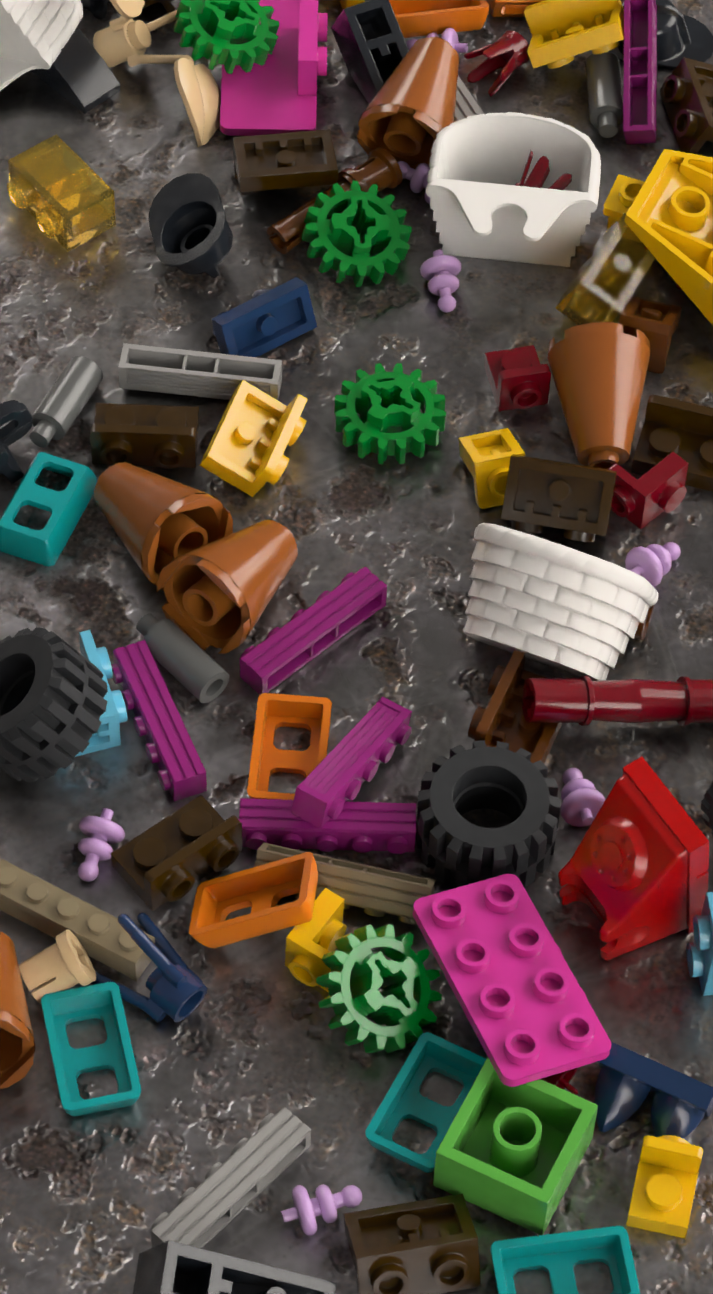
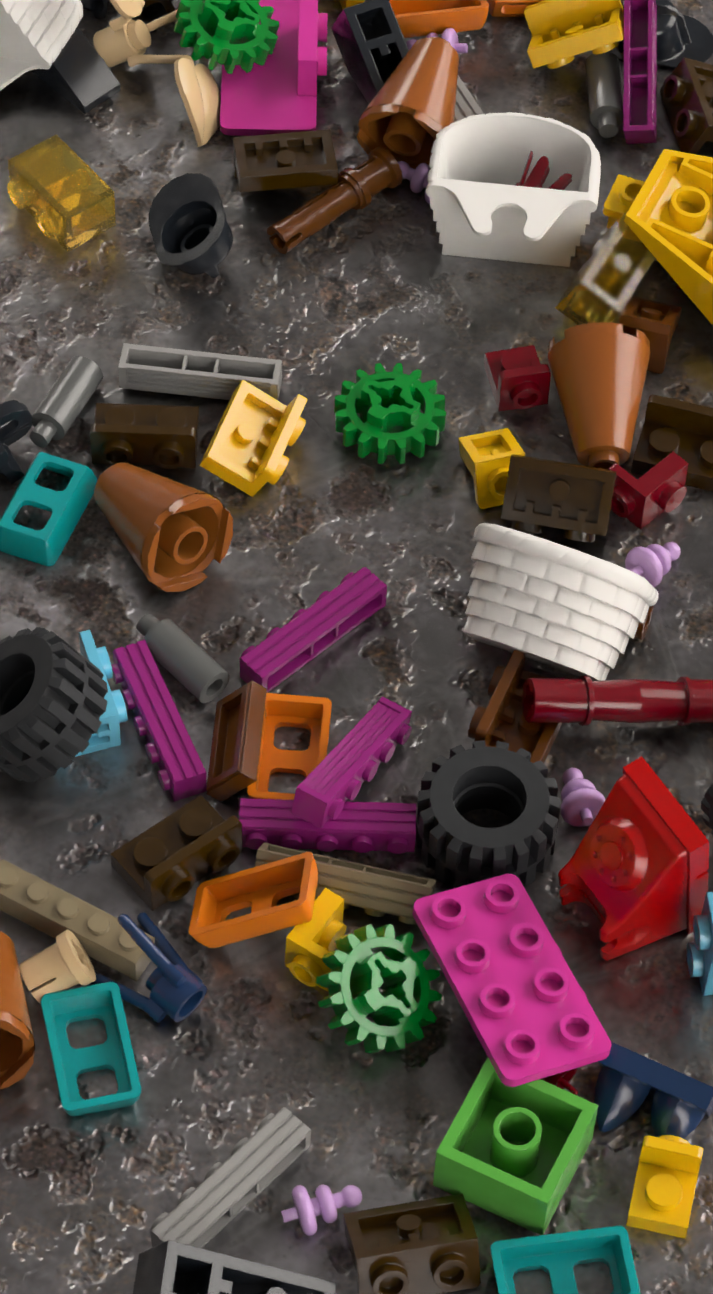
lavender hair [78,808,125,882] -> none
dark orange cone [157,520,298,654] -> none
dark blue tile [212,277,317,357] -> none
green gear [302,180,412,287] -> none
teal piece [365,1032,486,1173] -> none
lavender hair [420,250,461,313] -> none
dark red piece [464,30,530,97] -> none
none -> reddish brown tile [206,681,267,802]

